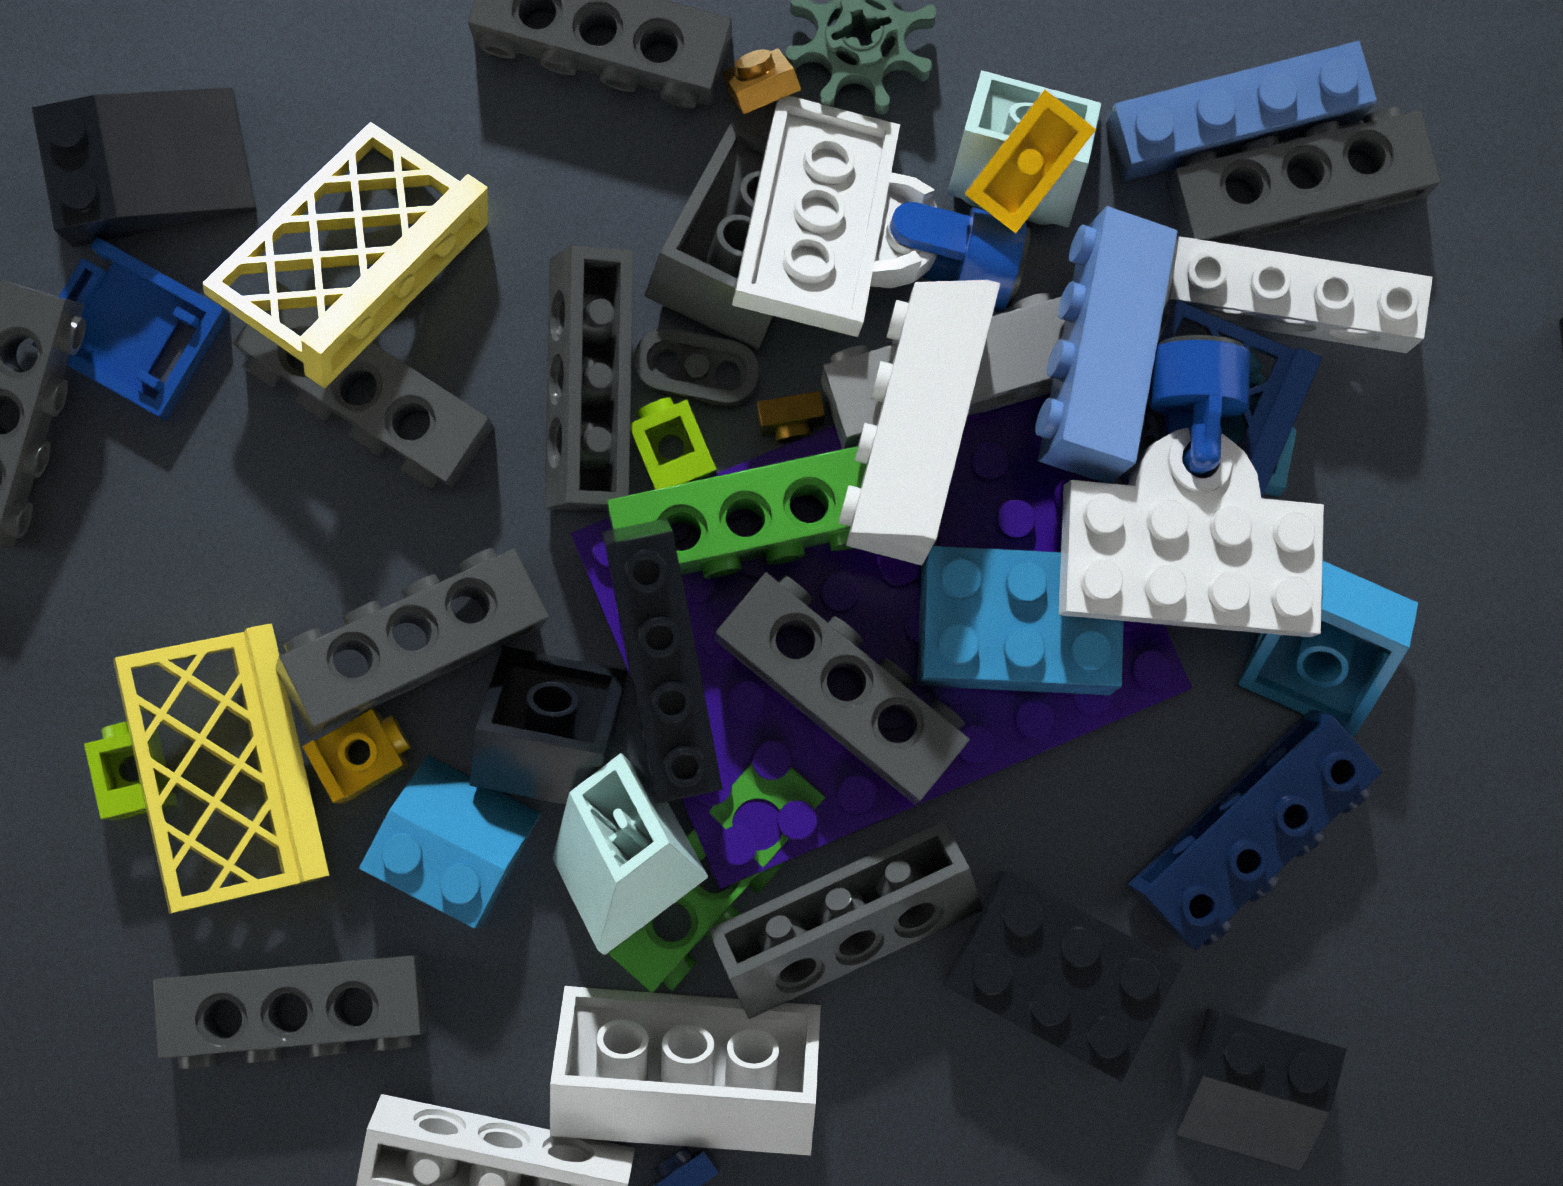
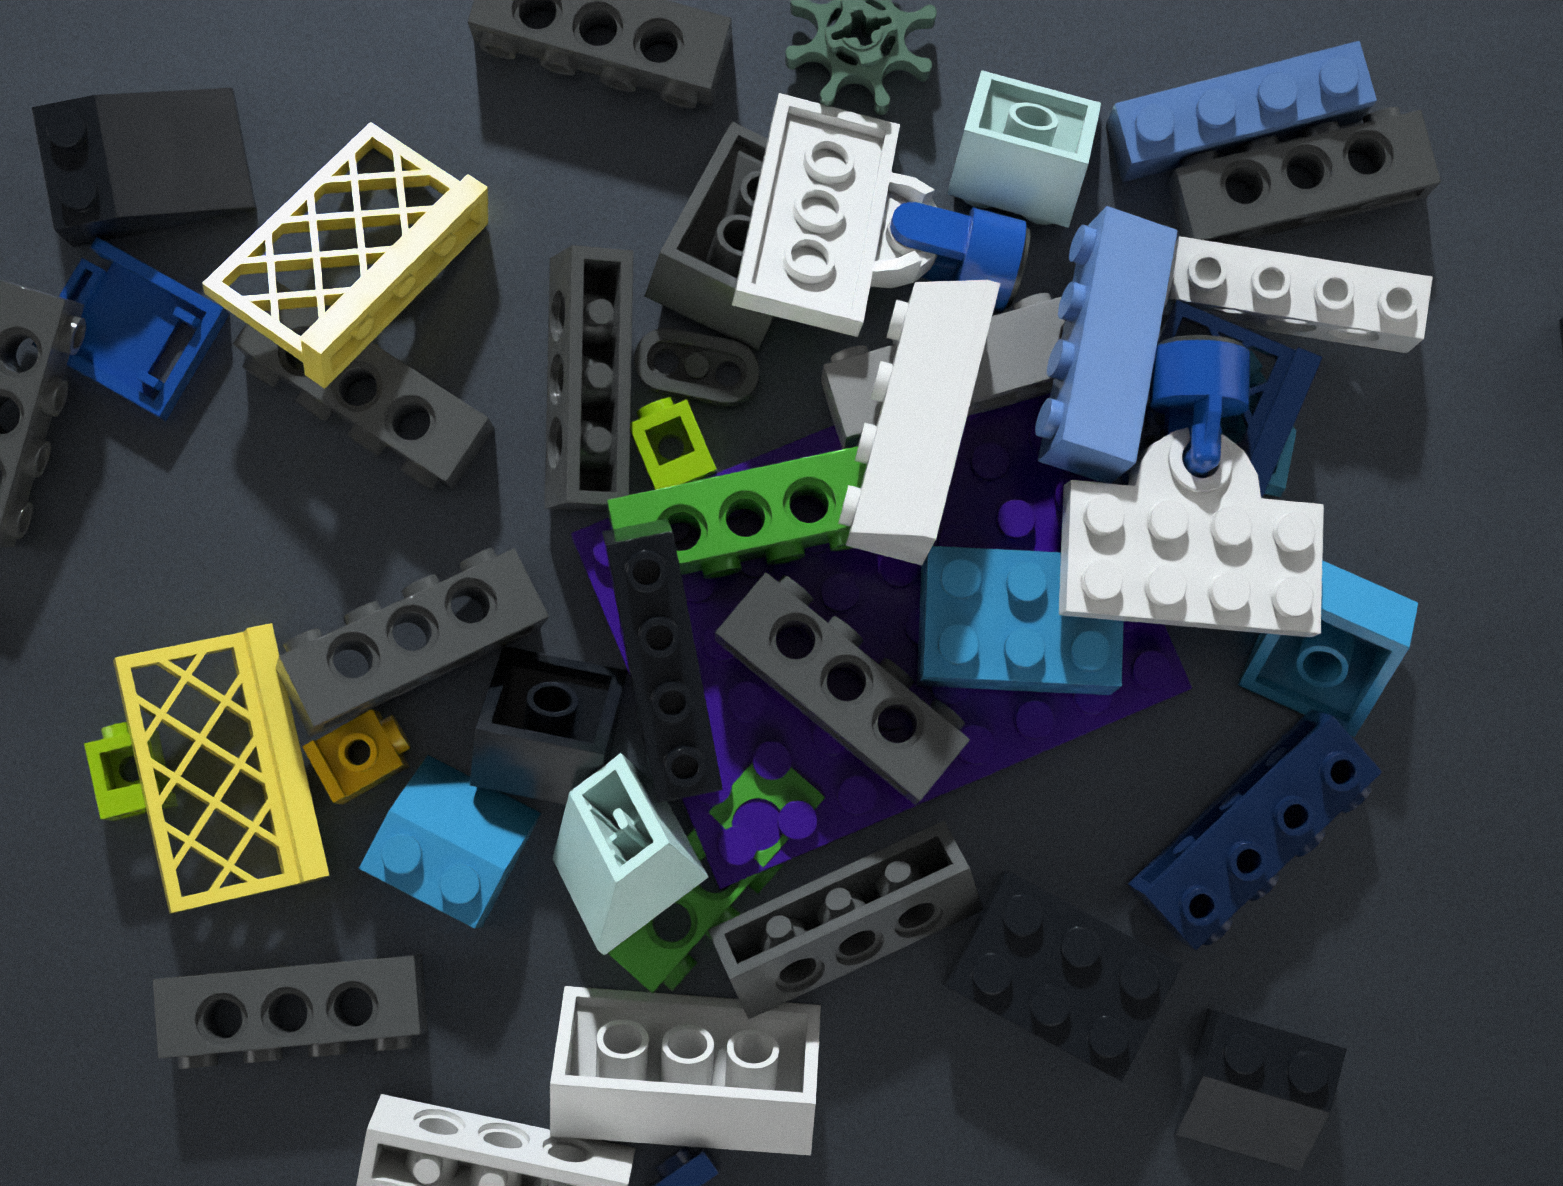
pearl gold plate [721,48,801,114] -> none
pearl gold plate [757,391,825,443] -> none
yellow plate [965,89,1097,234] -> none

